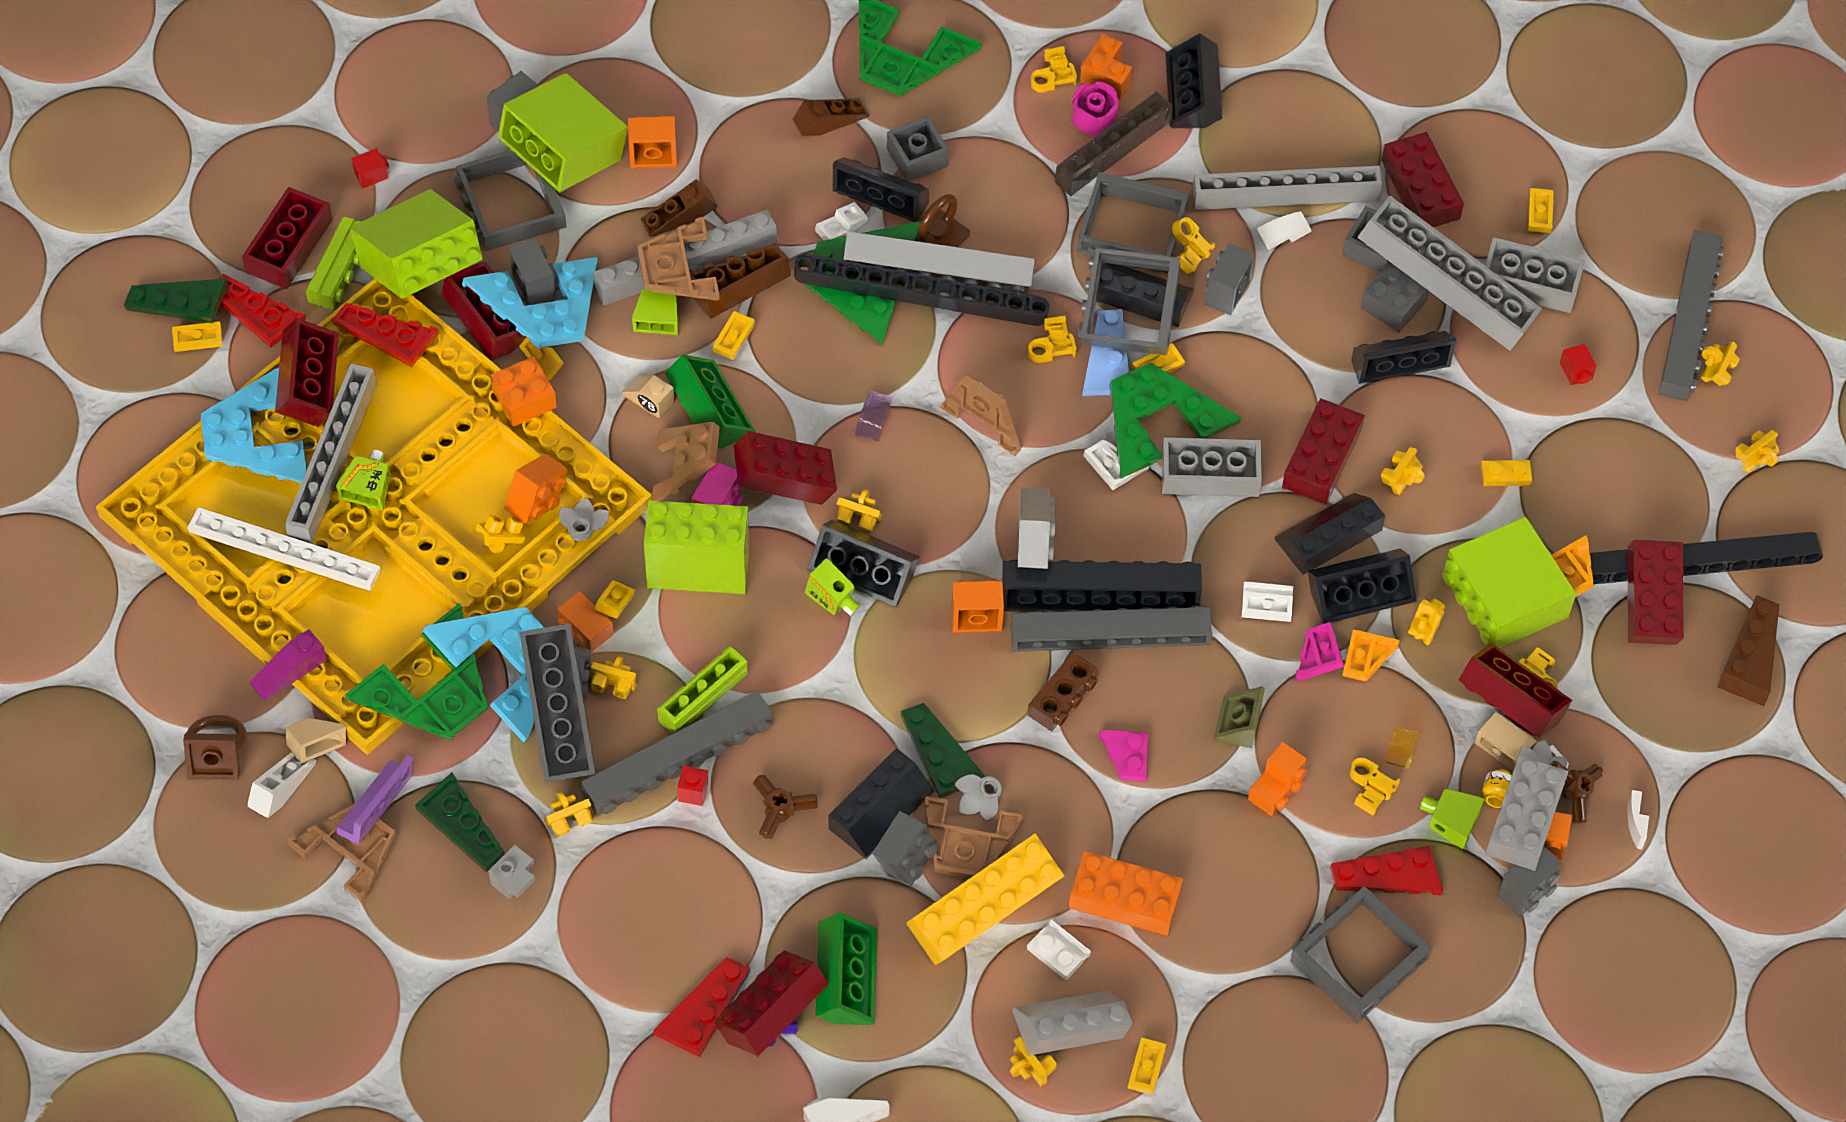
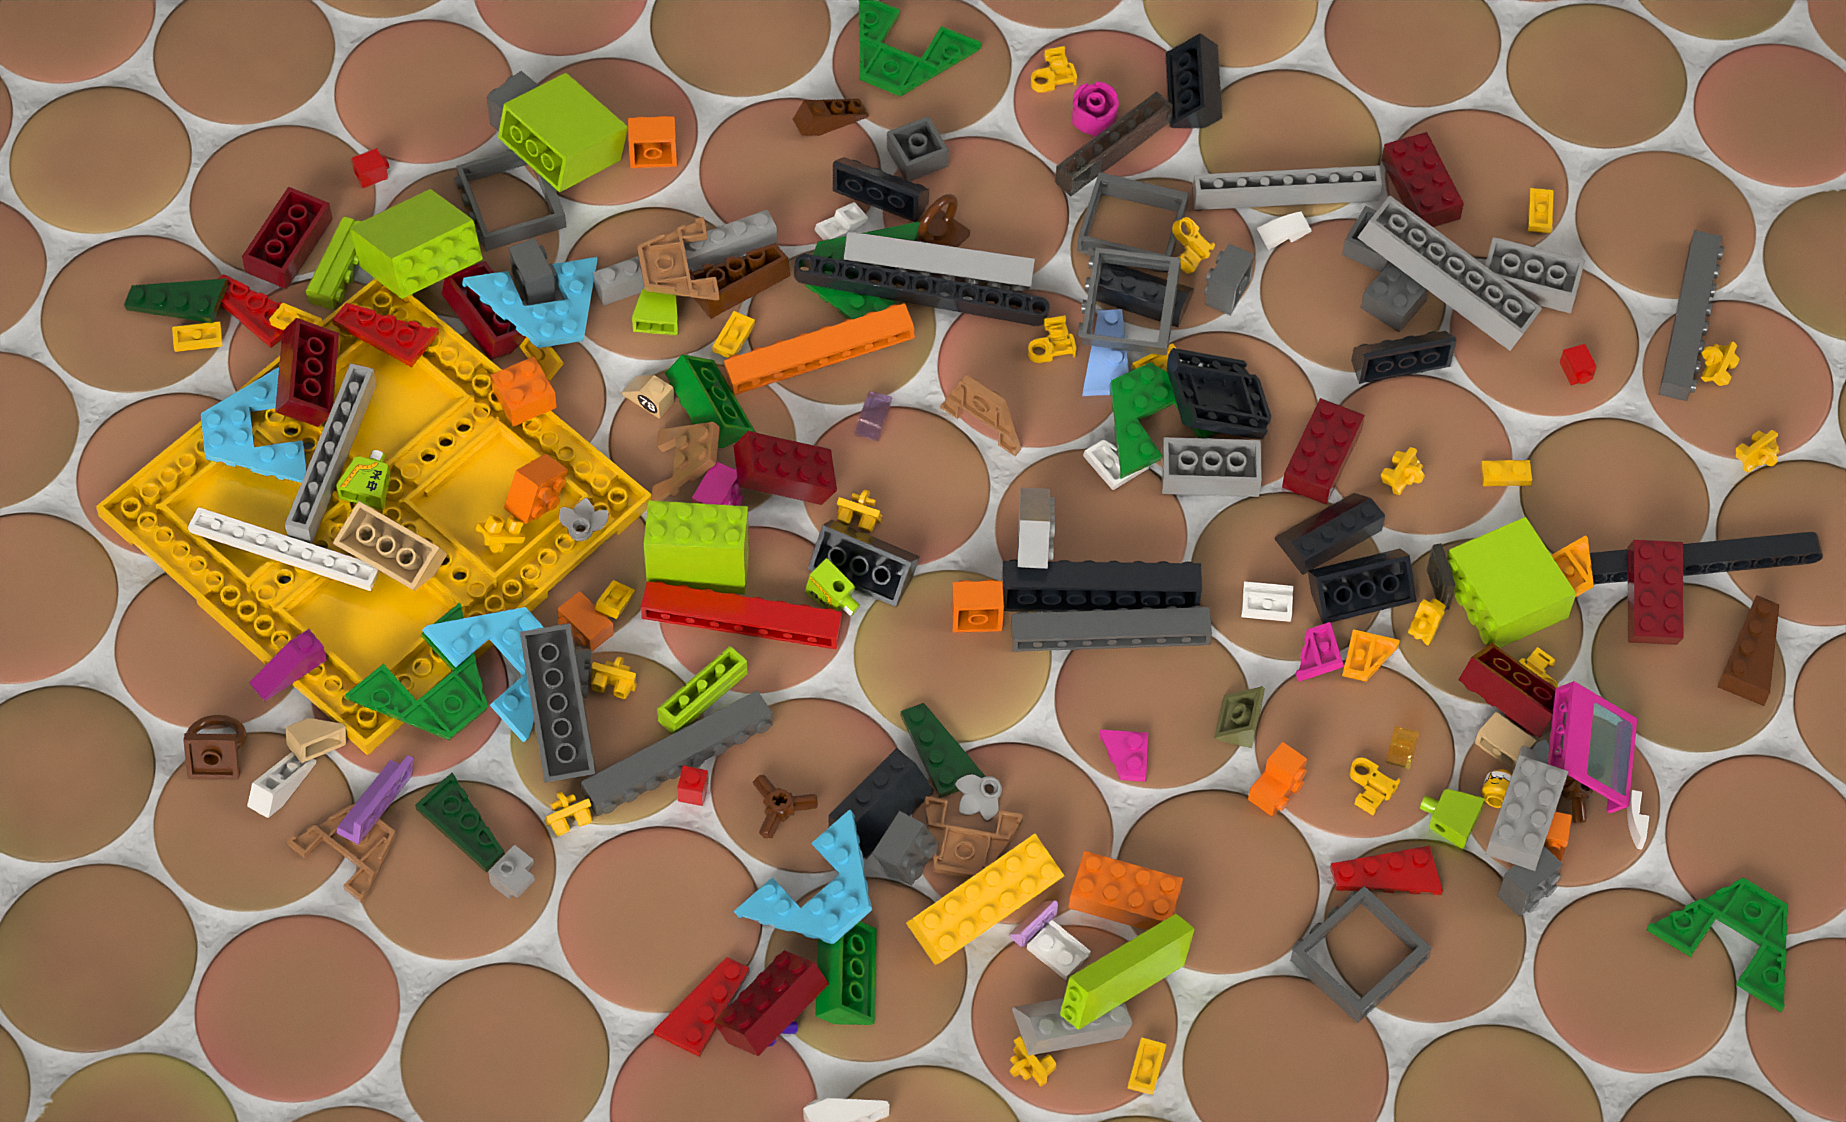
reddish brown slope [641,179,718,238] -> none
reddish brown brick [1028,652,1098,732] -> none
orange brick [1080,33,1133,100] -> none
none -> yellow plate [269,303,324,330]
none -> tan slope [333,501,447,591]
none -> red brick [641,581,842,649]
none -> orange brick [724,303,915,395]
none -> medium azure wing [734,810,872,944]
none -> lavender slope [1009,900,1058,947]
none -> lime brick [1060,914,1195,1030]
none -> black wedge [1167,348,1271,439]
none -> clear smoke tile [1426,543,1455,610]
none -> panel [1547,681,1637,813]
none -> green wing [1646,877,1788,1013]

